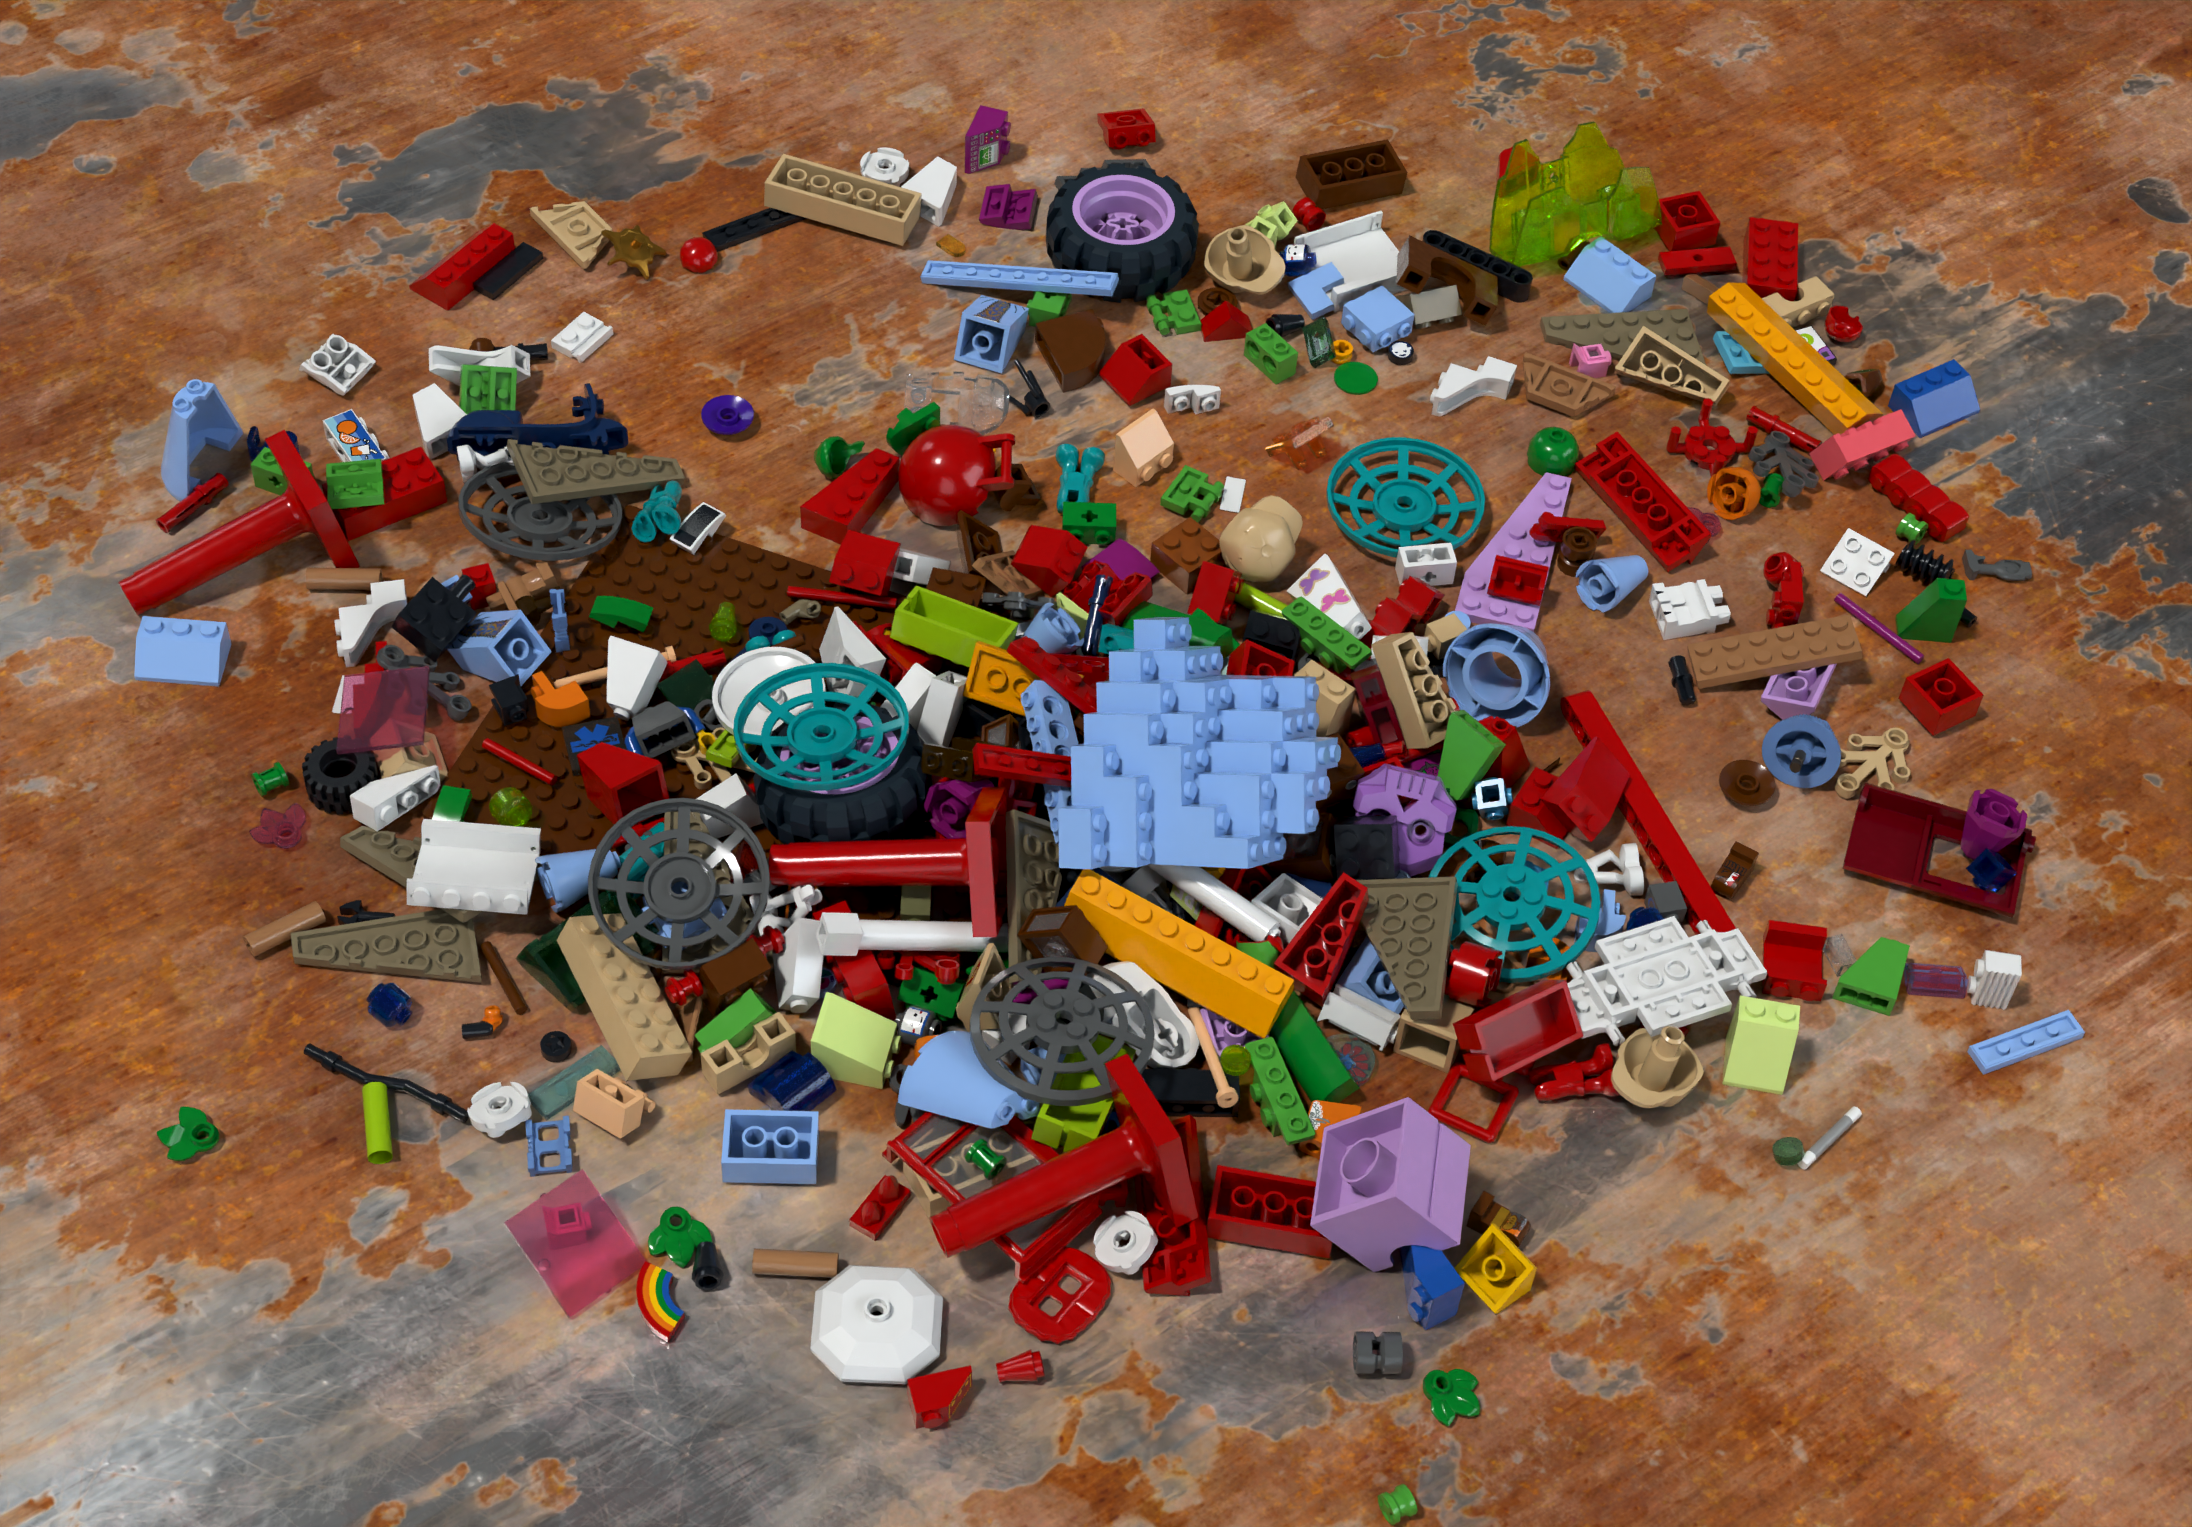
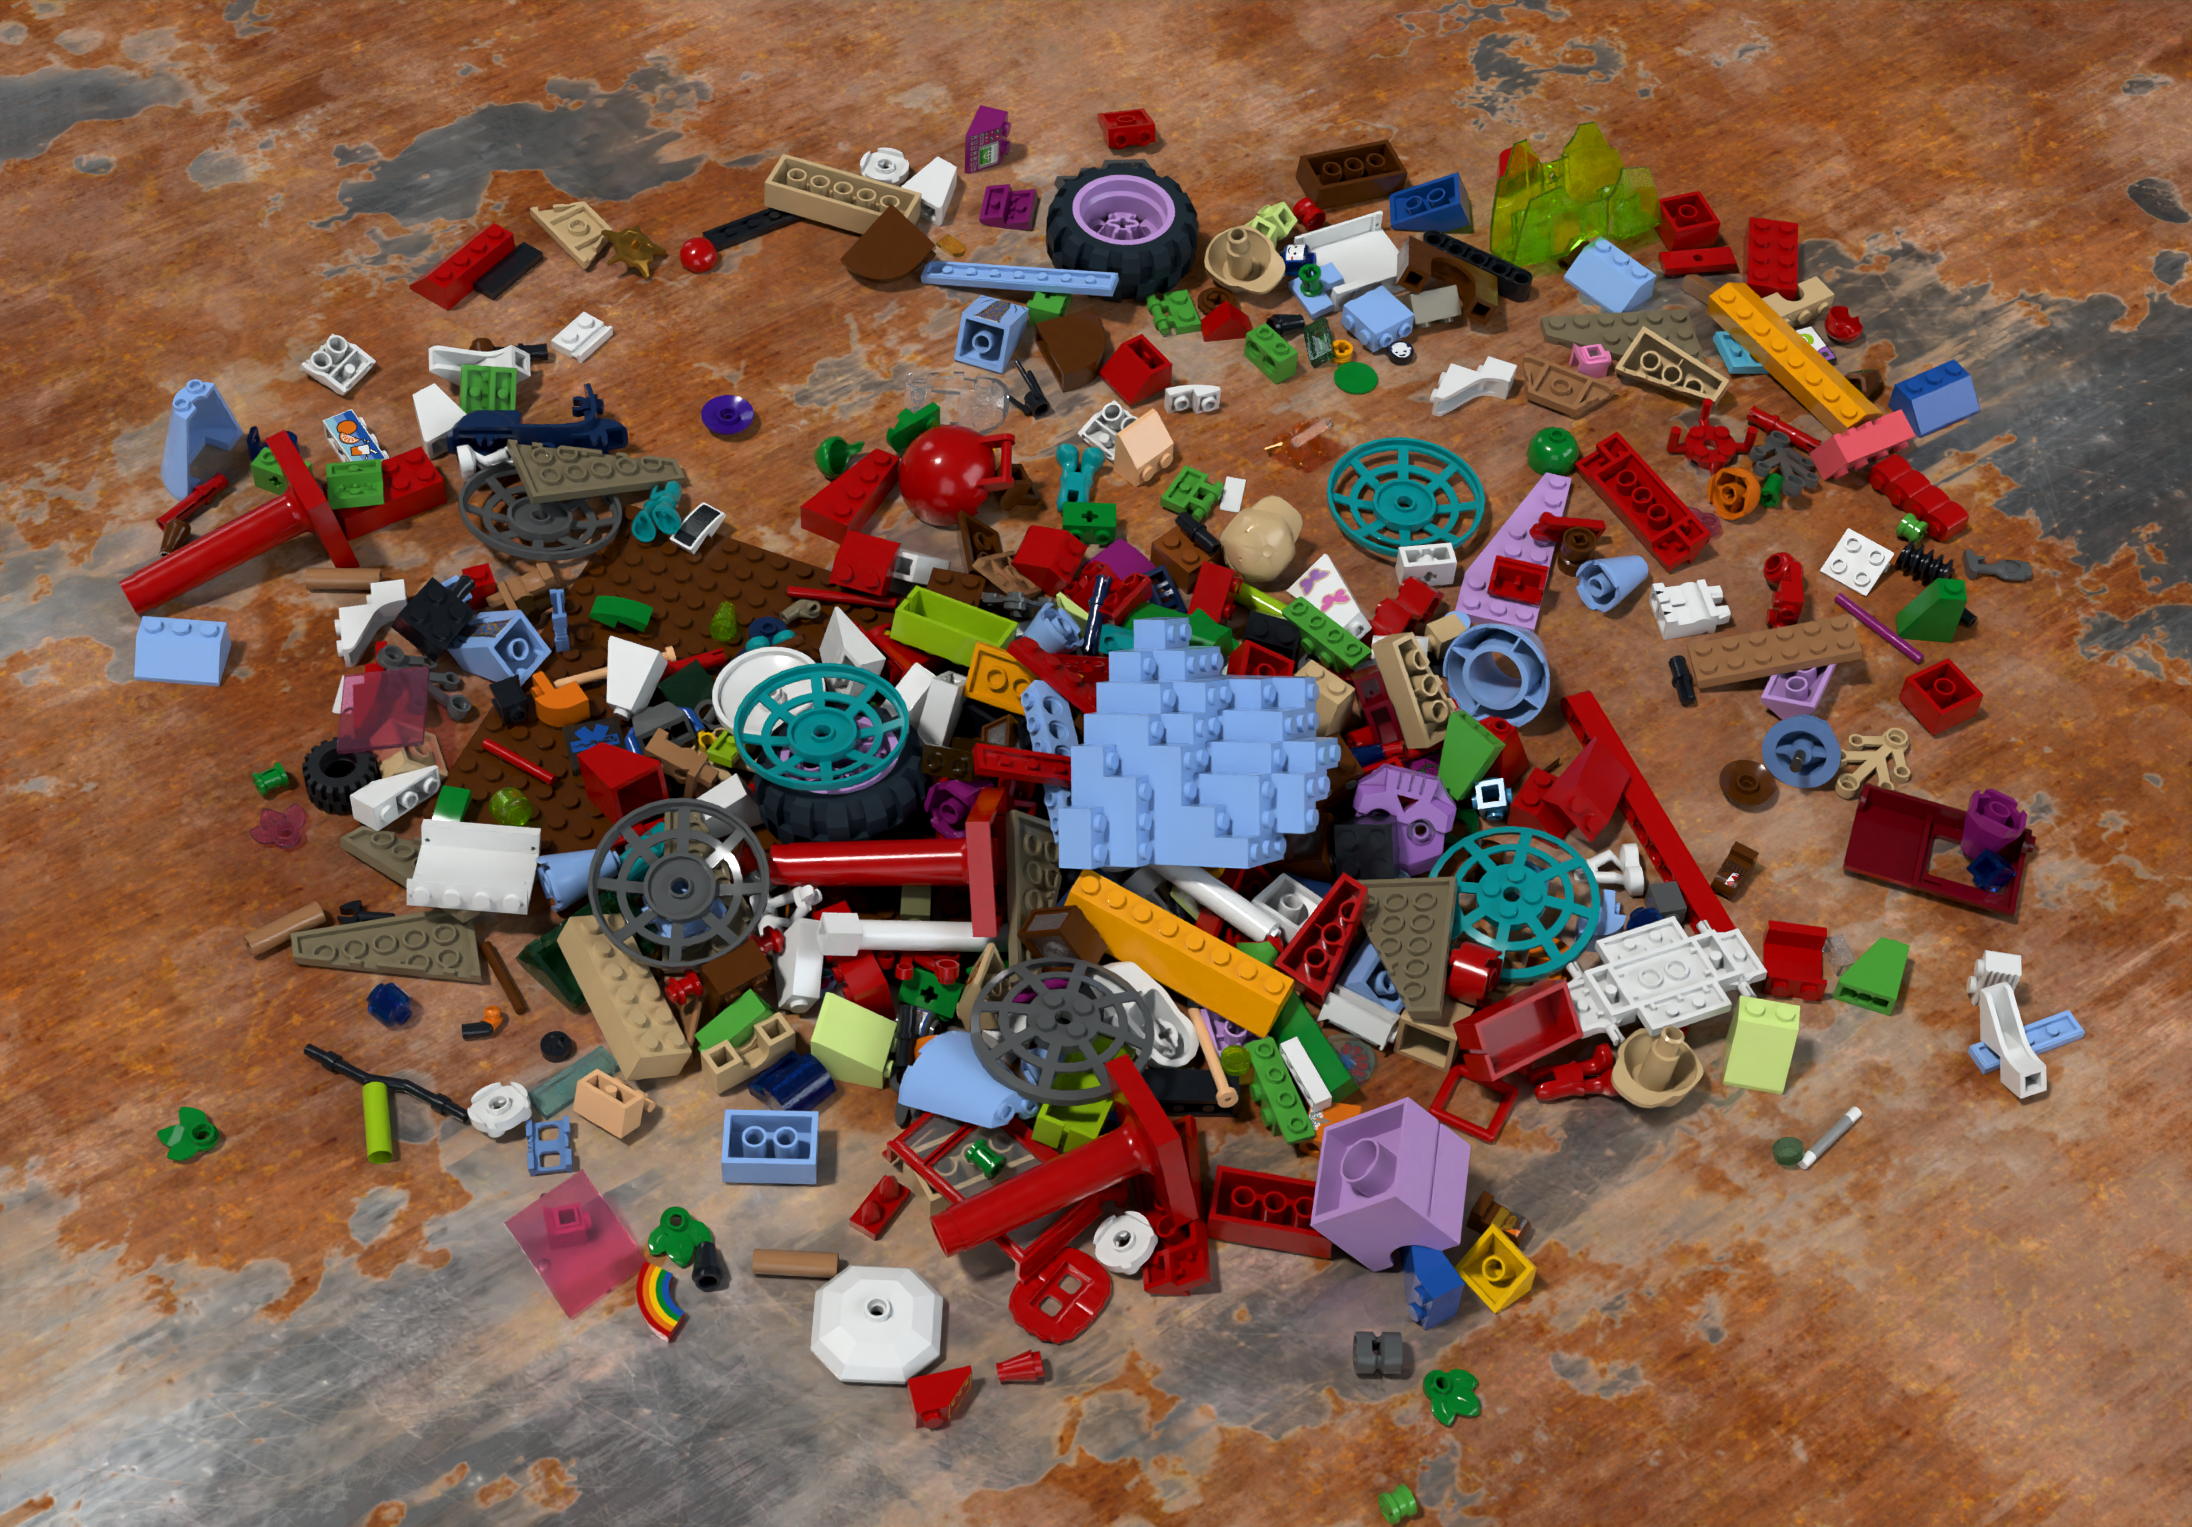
clear pink slope [1904,963,1968,998] -> none
none -> reddish brown cone [159,519,192,557]
none -> medium nougat hips [644,728,719,799]
none -> reddish brown brick [840,204,936,283]
none -> black pin [894,1005,918,1067]
none -> white slope [1077,400,1138,462]
none -> dark blue slope [1143,564,1188,614]
none -> black axle [1175,512,1222,556]
none -> white piece [1279,1037,1332,1113]
none -> green bush [1299,264,1323,297]
none -> blue slope [1389,172,1470,232]
none -> white arch [1979,981,2047,1099]

